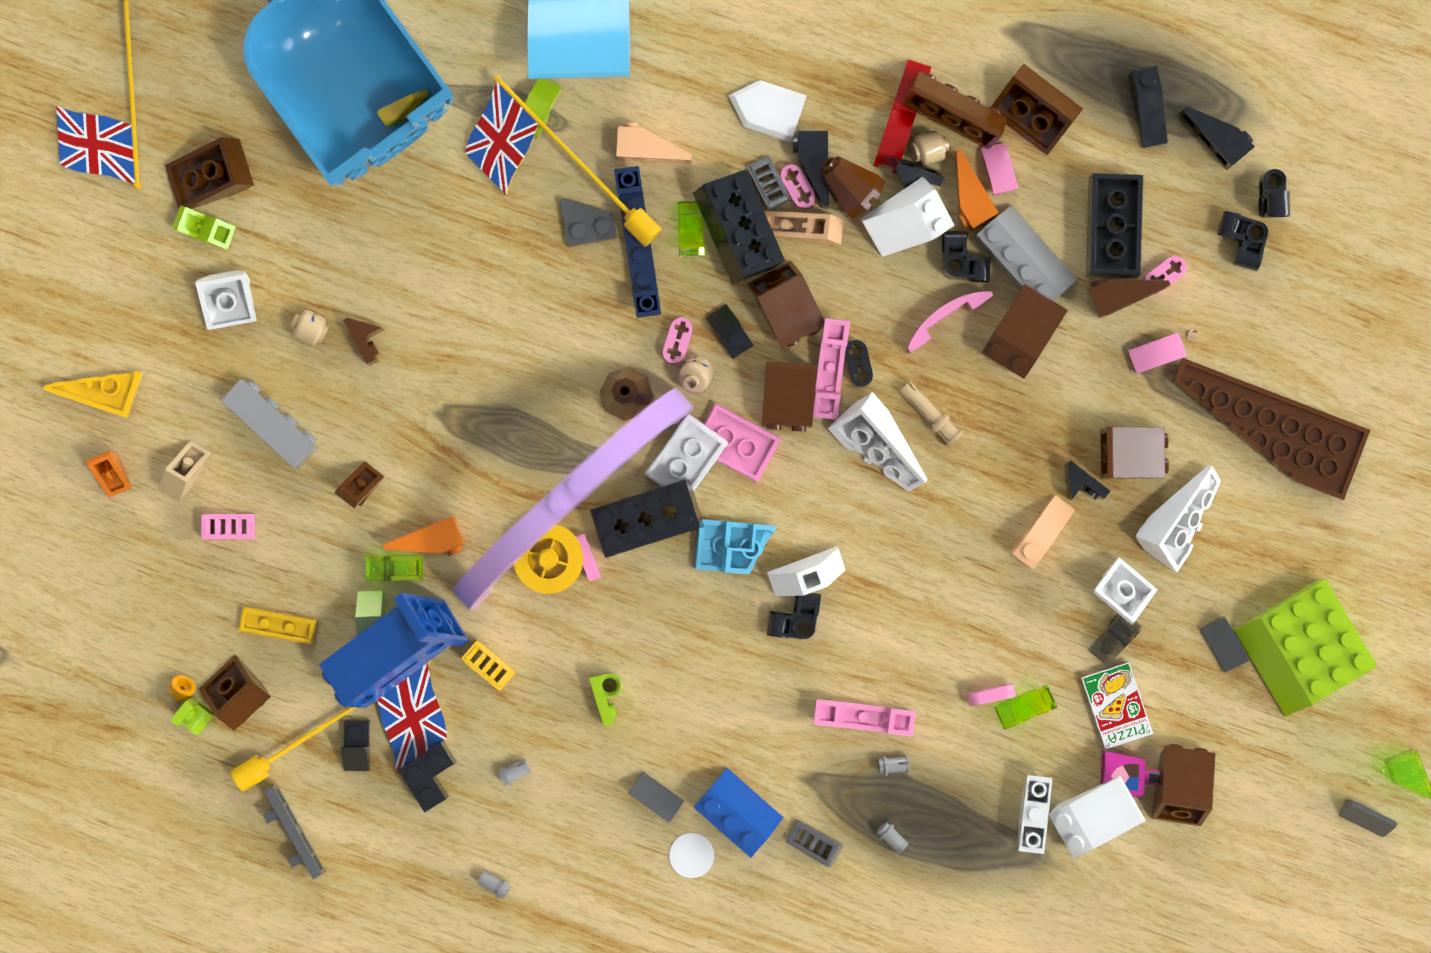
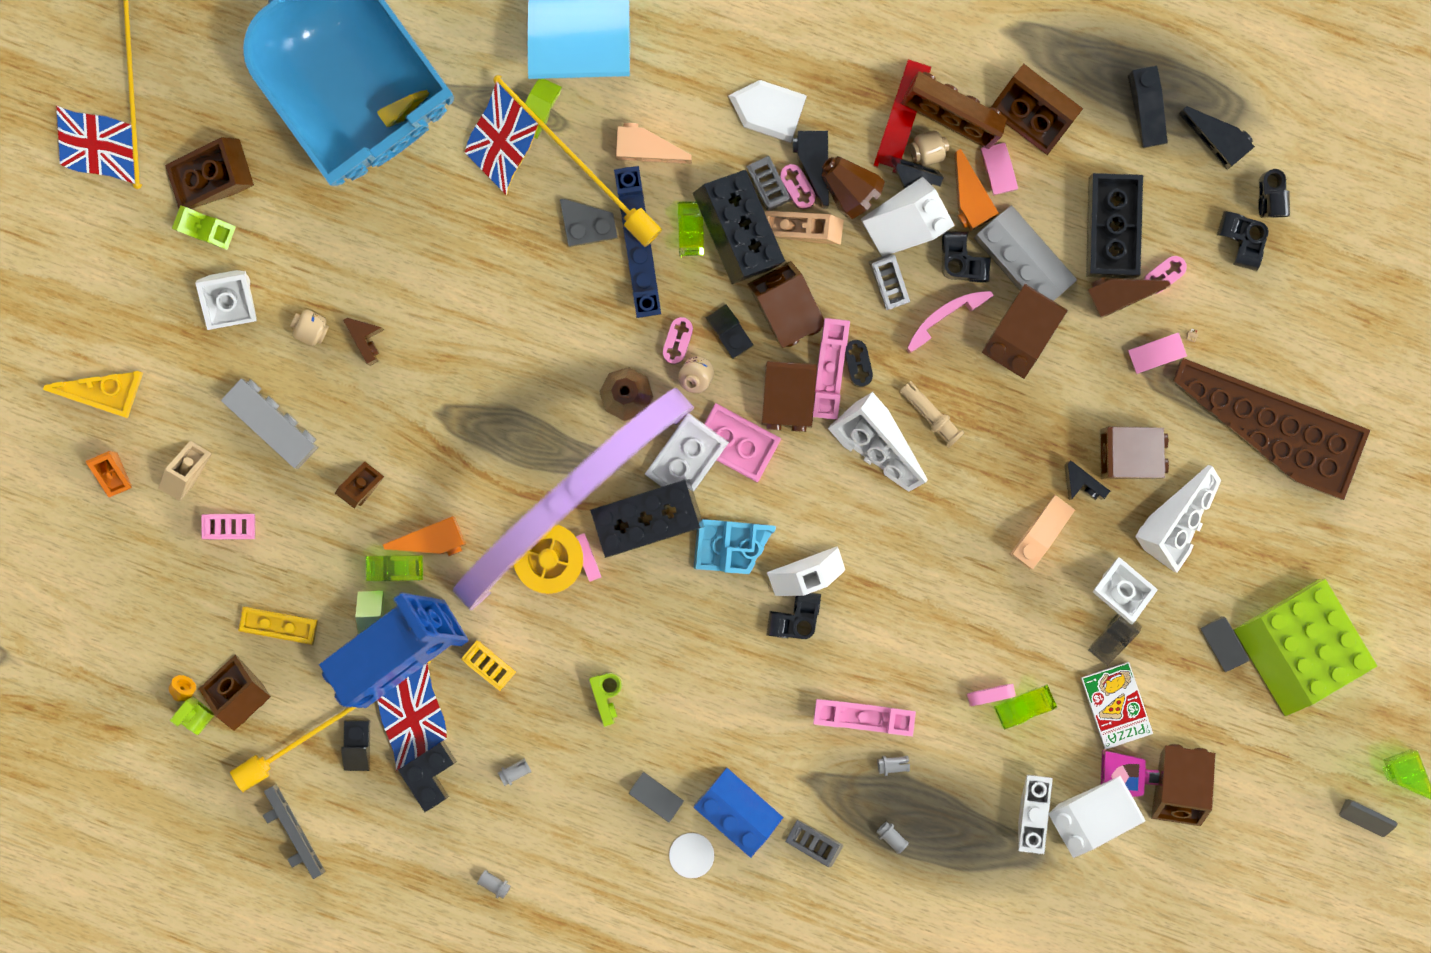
none -> flat silver slope [869,254,910,310]

